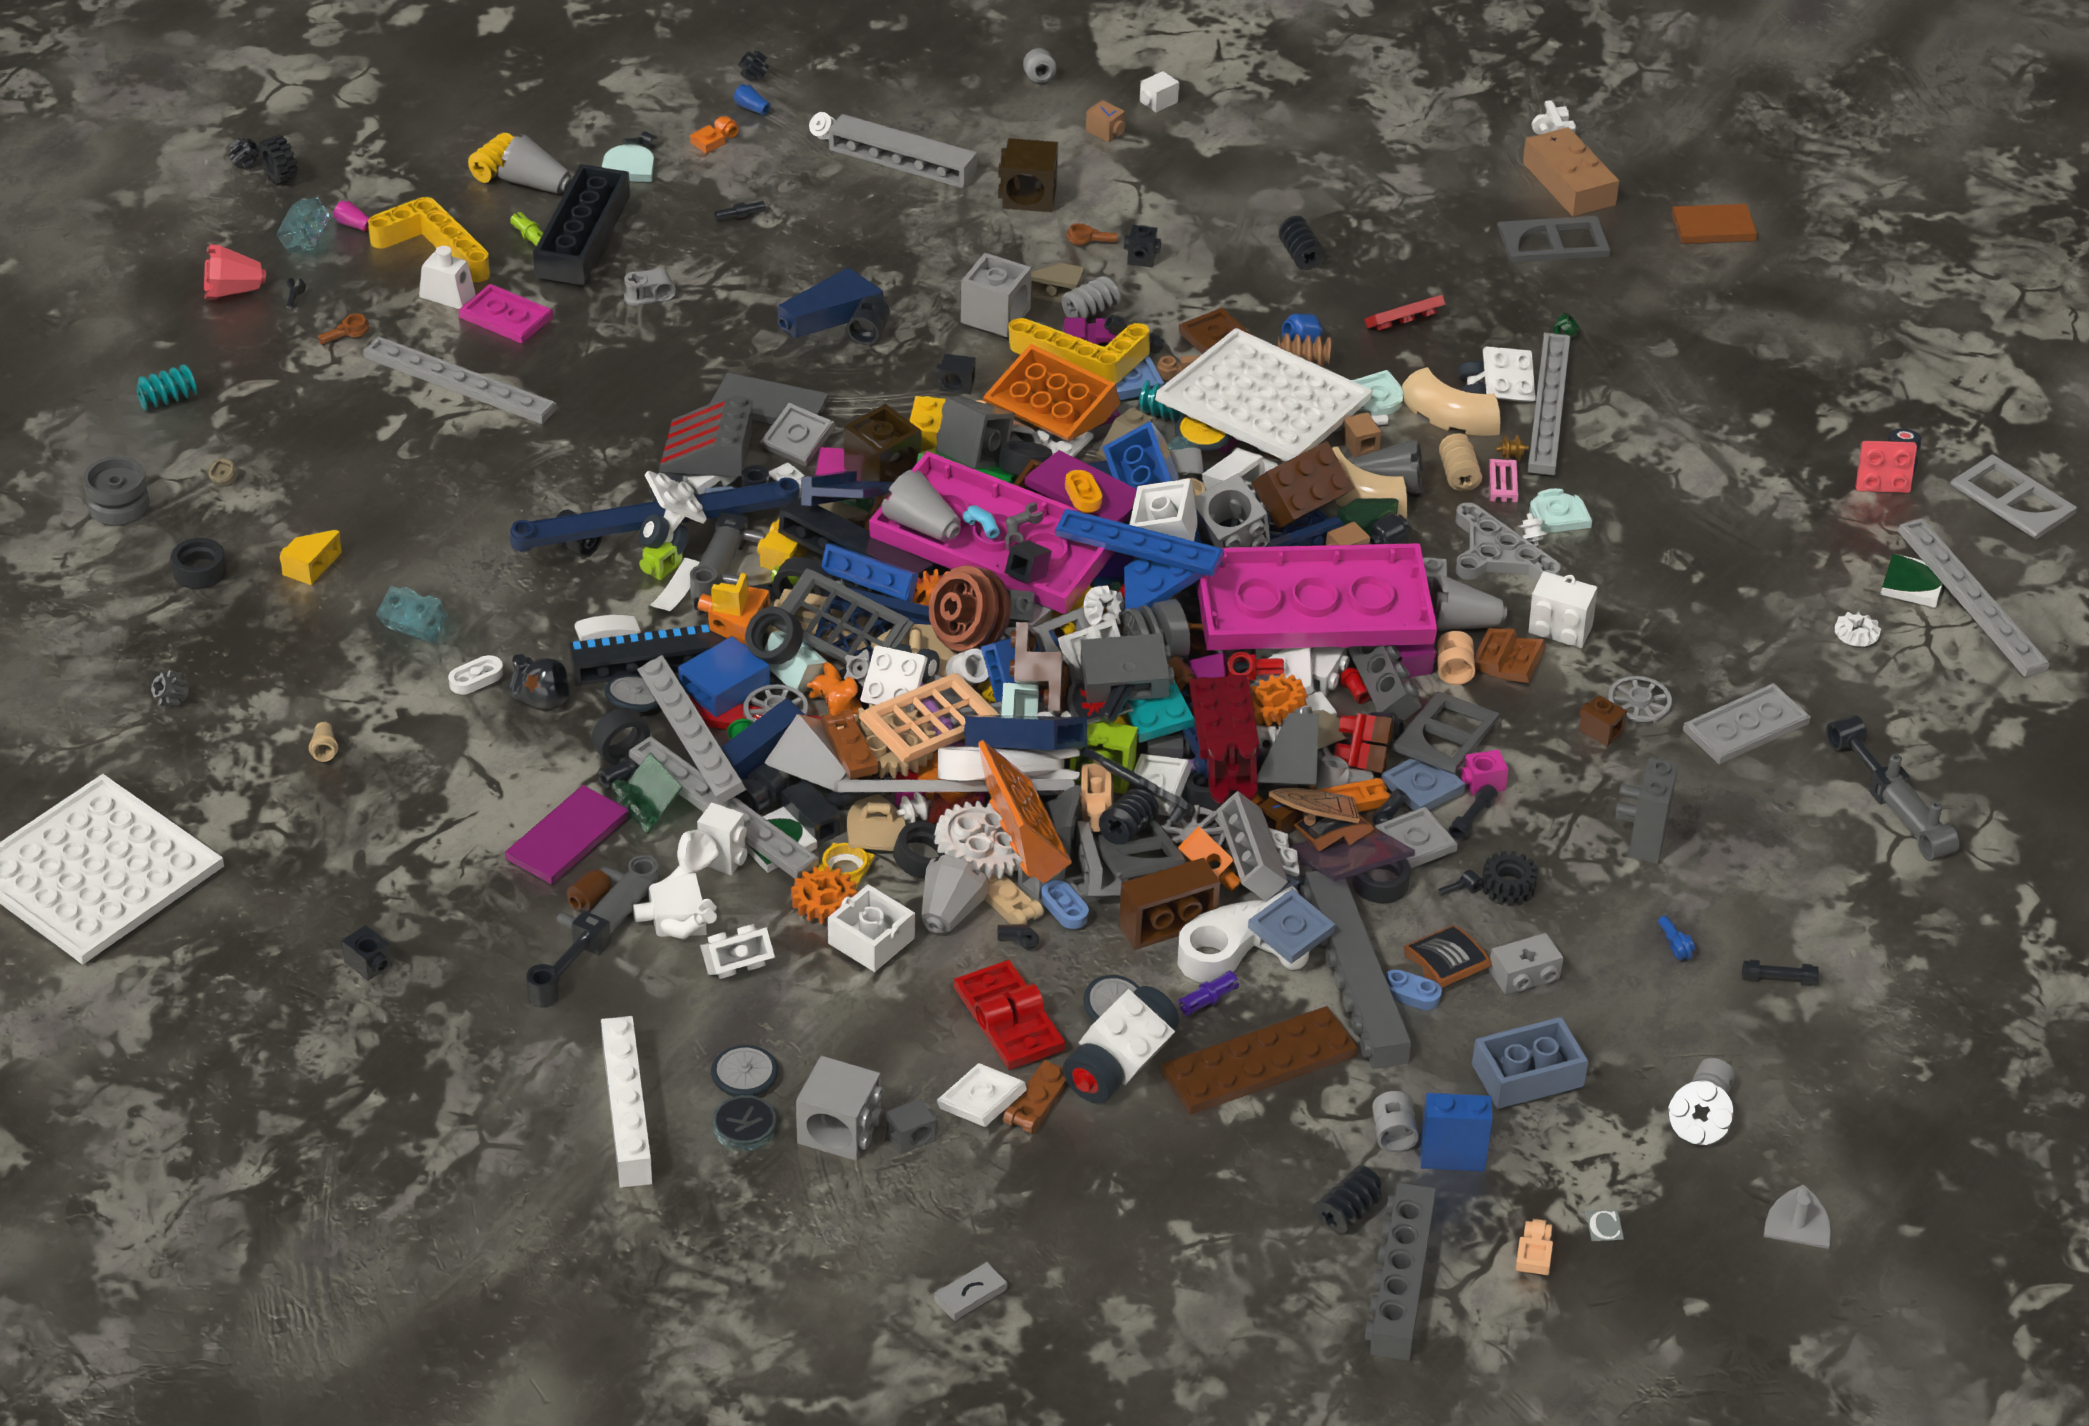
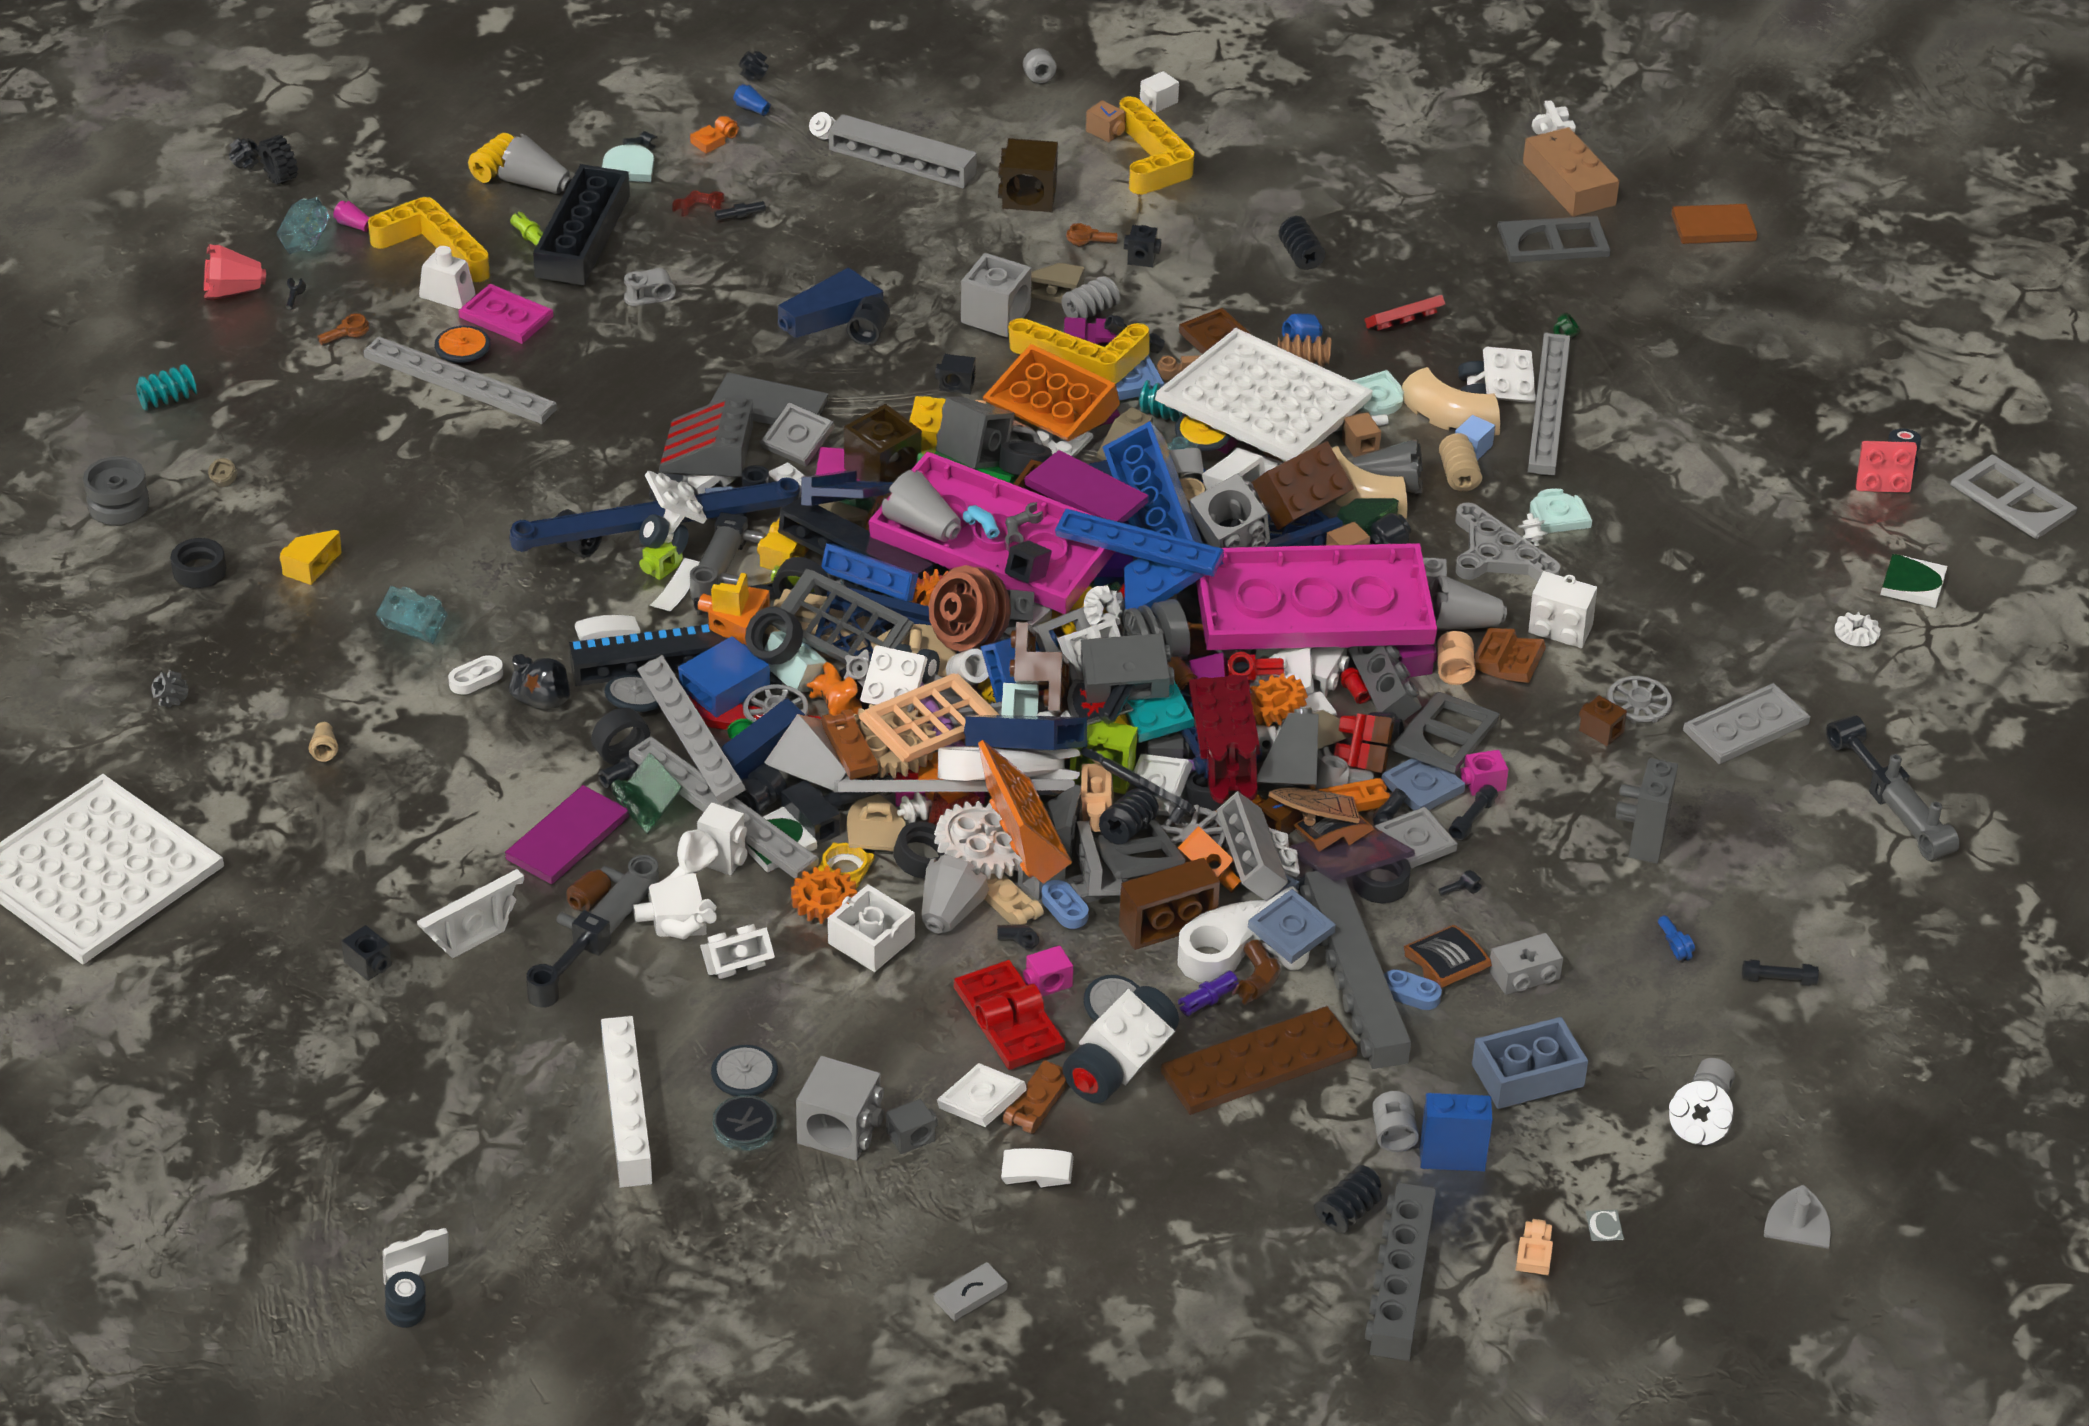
light orange plate [1065,470,1102,513] -> none
white slope [1129,479,1198,541] -> none
black tyre [1481,851,1538,906] -> none
bright pink tile [1489,459,1518,502] -> none
pearl gold wheel [1496,435,1529,462] -> none
light grey tile [1898,518,2050,677] -> none
none -> plate [383,1228,449,1328]
none -> white wing [417,869,524,959]
none -> orange wheel [434,325,491,363]
none -> clear red arm [672,190,724,217]
none -> white slope [1001,1148,1074,1187]
none -> dark pink brick [1023,945,1073,997]
none -> yellow beam [1120,96,1194,194]
none -> reddish brown arm [1232,939,1281,1005]
none -> light blue brick [1455,415,1495,460]

